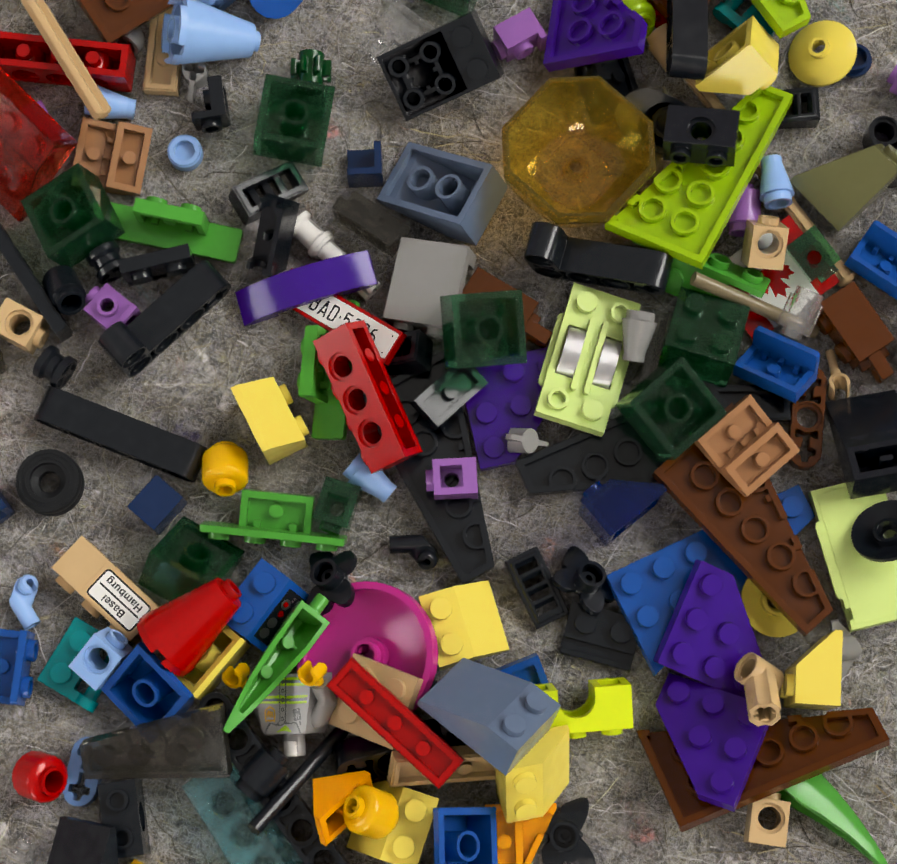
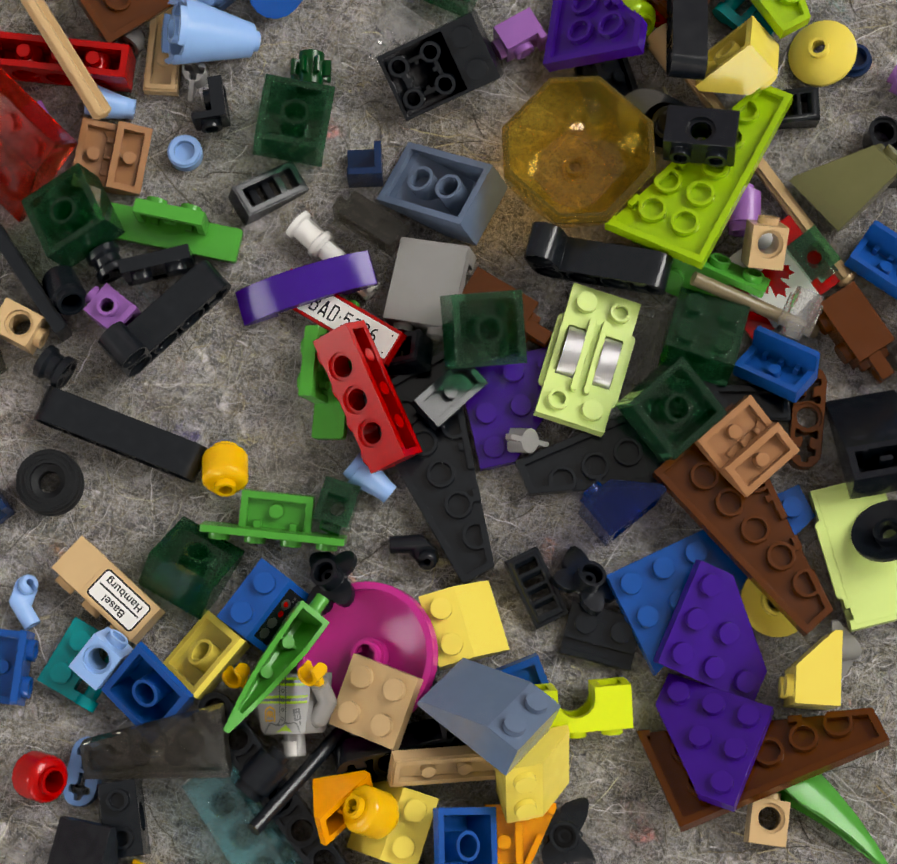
dark blue panel [127,475,188,535] -> none
red cone [137,577,242,678] -> none
light yellow slope [231,377,310,465] -> none
black hinge [246,193,300,277] -> none
red tile [326,657,465,789] -> none
medium lavender brick [425,457,478,500] -> none
light grey cone [622,309,658,363] -> none
tan piece [734,652,784,727] -> none
light blue cone [759,154,795,210] -> none
tan hand [825,349,850,400] -> none

